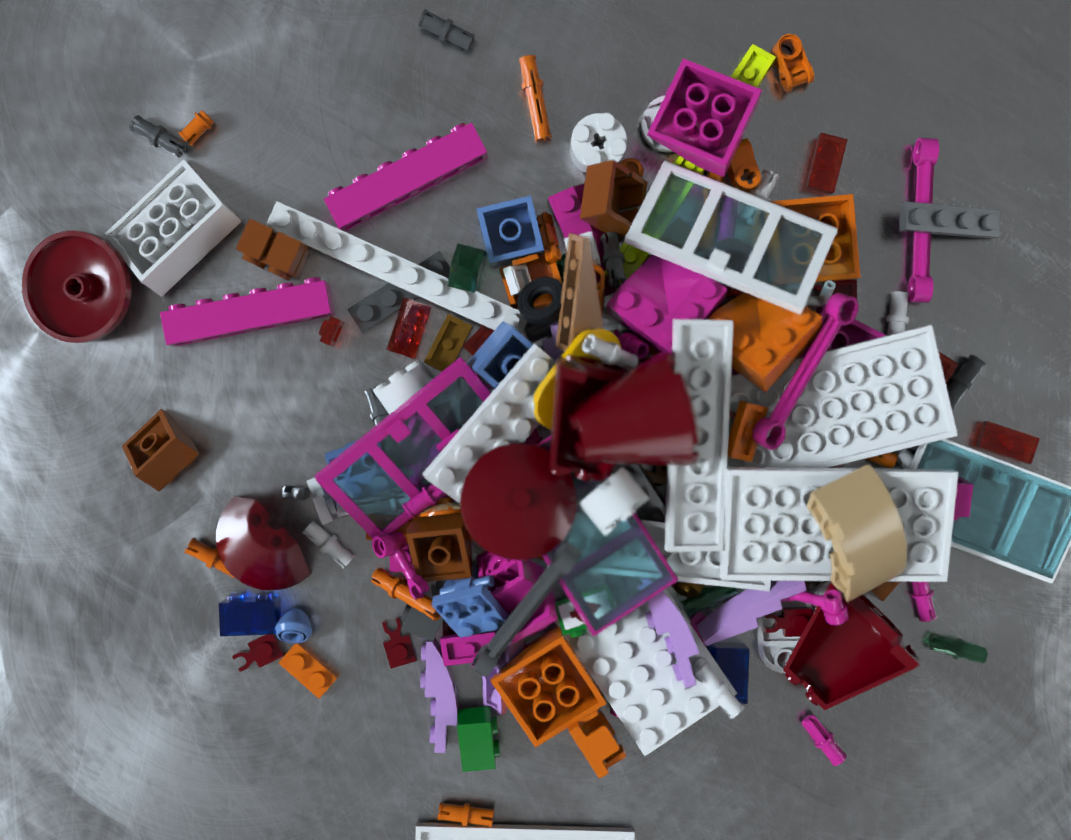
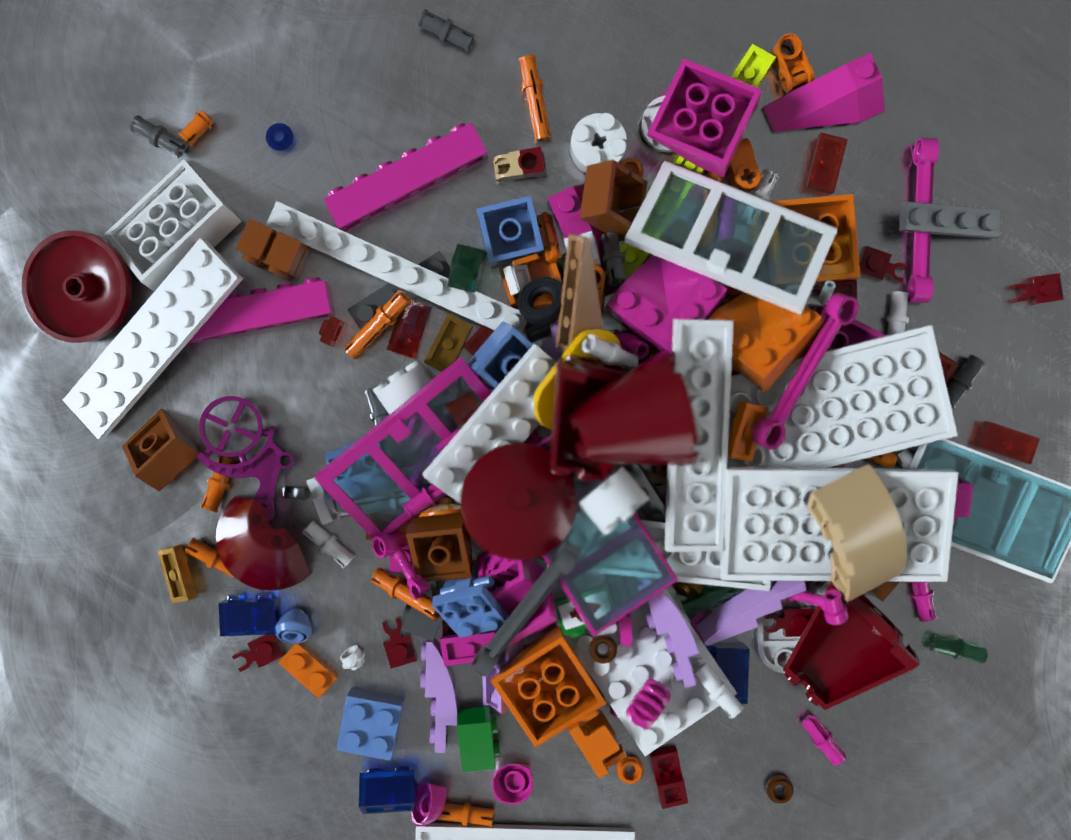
none -> white plate [63,238,243,439]
none -> pearl gold plate [157,544,197,604]
none -> magenta piece [196,396,295,522]
none -> orange pin [200,455,236,512]
none -> clear blue plate [266,123,294,151]
none -> medium blue brick [336,687,405,761]
none -> white plate [340,645,365,670]
none -> orange pin [344,290,411,359]
none -> clear blue brick [359,766,418,814]
none -> dark pink hat [412,782,447,825]
none -> clear red plate [446,391,480,429]
none -> dark pink hat [492,763,533,805]
none -> leg [493,146,547,182]
none -> reddish brown plate [589,635,617,664]
none -> orange plate [616,756,644,784]
none -> dark pink tile [619,613,632,646]
none -> dark pink gear [626,678,671,730]
none -> dark red slope [649,745,688,809]
none -> dark pink wedge [763,53,885,132]
none -> reddish brown plate [766,775,794,804]
none -> dark red plate [859,246,908,283]
none -> dark red plate [1010,273,1064,305]

